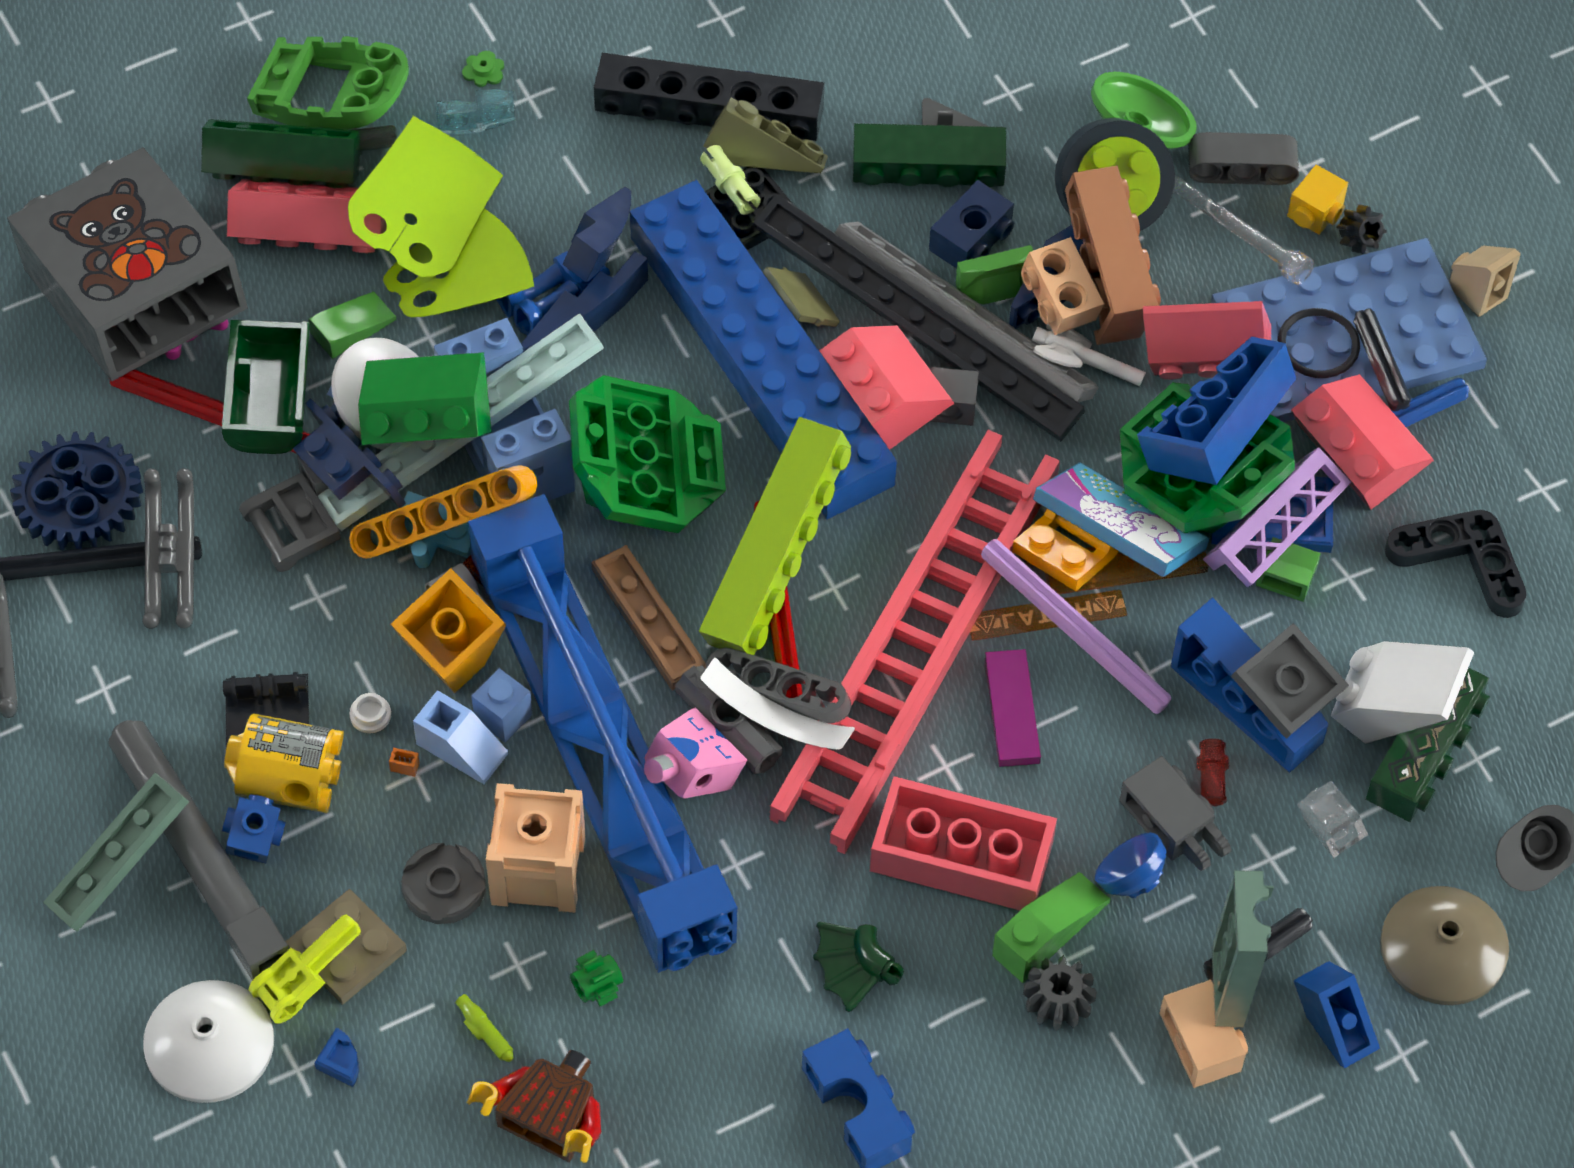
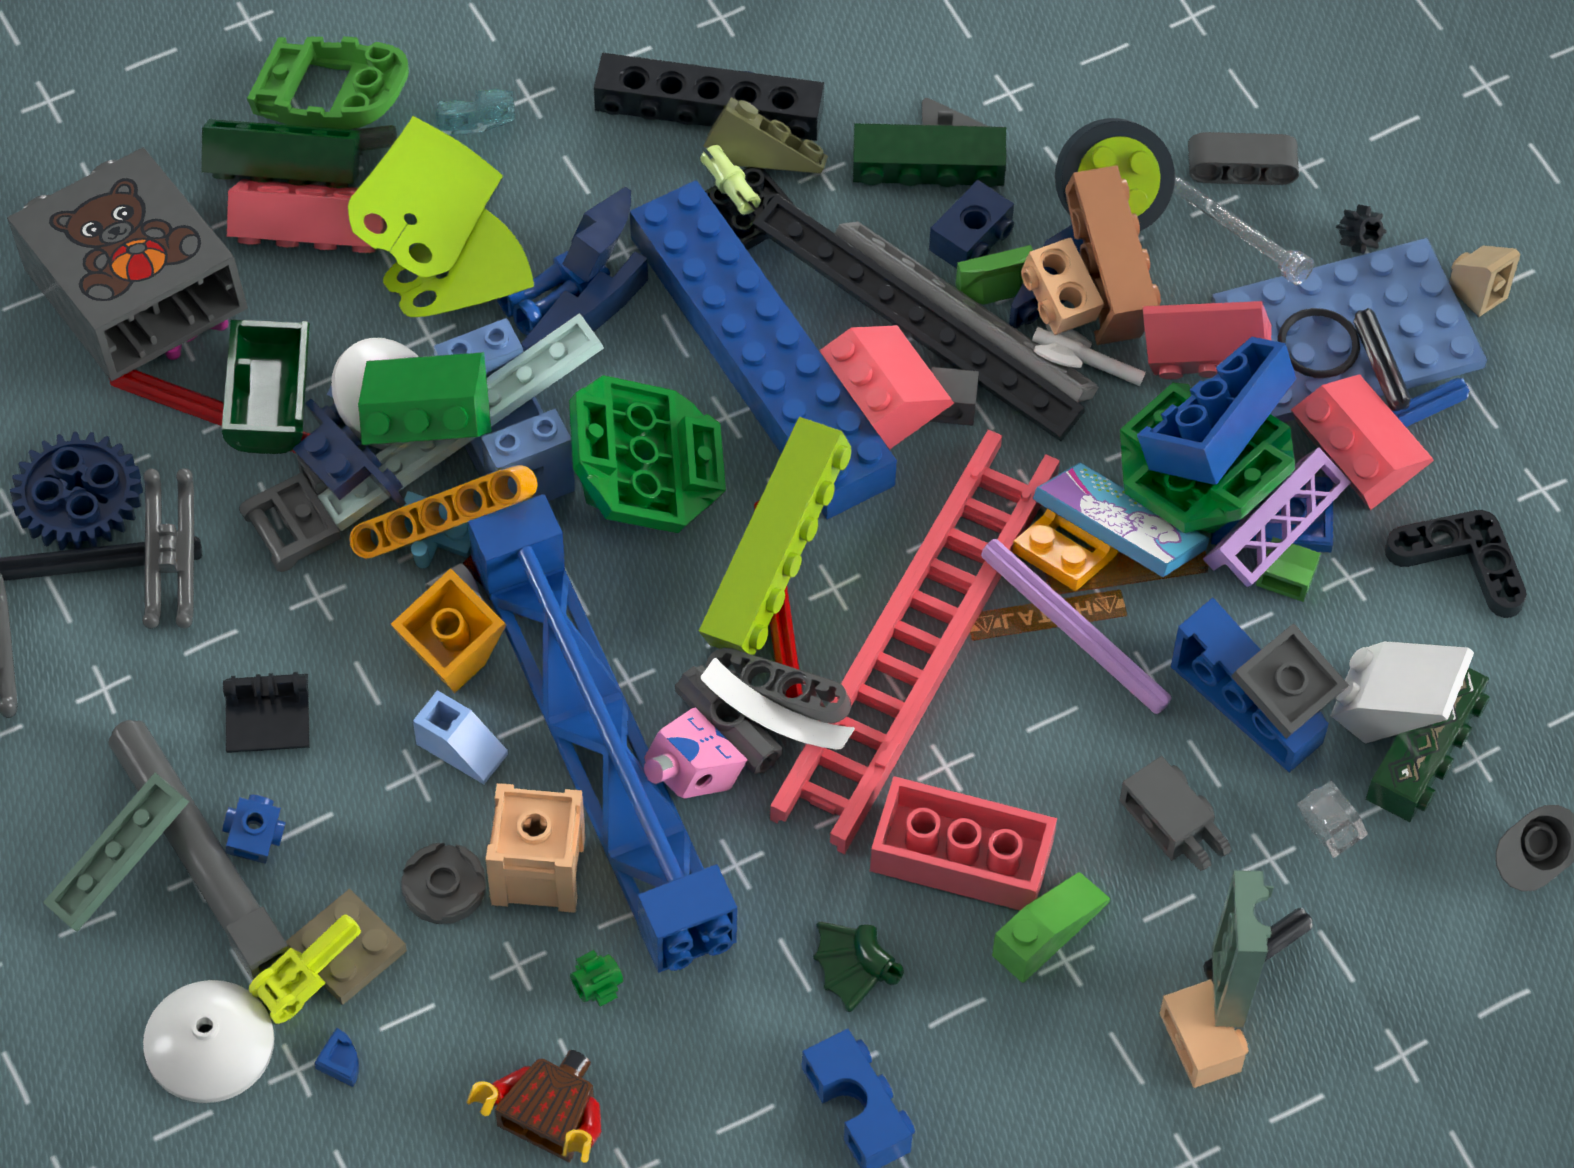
yellow cylinder [224,714,344,813] -> none
bright green slope [308,291,396,359] -> none
white plate [349,693,391,733] -> none
orange piece [389,747,420,777] -> none
lime piece [455,994,514,1062] -> none
bright green plant [462,50,504,87] -> none
medium blue brick [472,668,532,743] -> none
medium nougat tile [591,545,706,691] -> none
olive piece [763,267,840,327] -> none
magenta tile [984,649,1041,767] -> none
dark grey gear [1023,954,1097,1031] -> none
bright green dish [1091,72,1197,149] -> none
blue piece [1094,833,1166,898] -> none
clear red pin [1196,738,1229,806] -> none
yellow brick [1287,164,1349,235] -> none
blue slope [1293,961,1380,1068] -> none
dark tan dish [1380,886,1509,1005] -> none

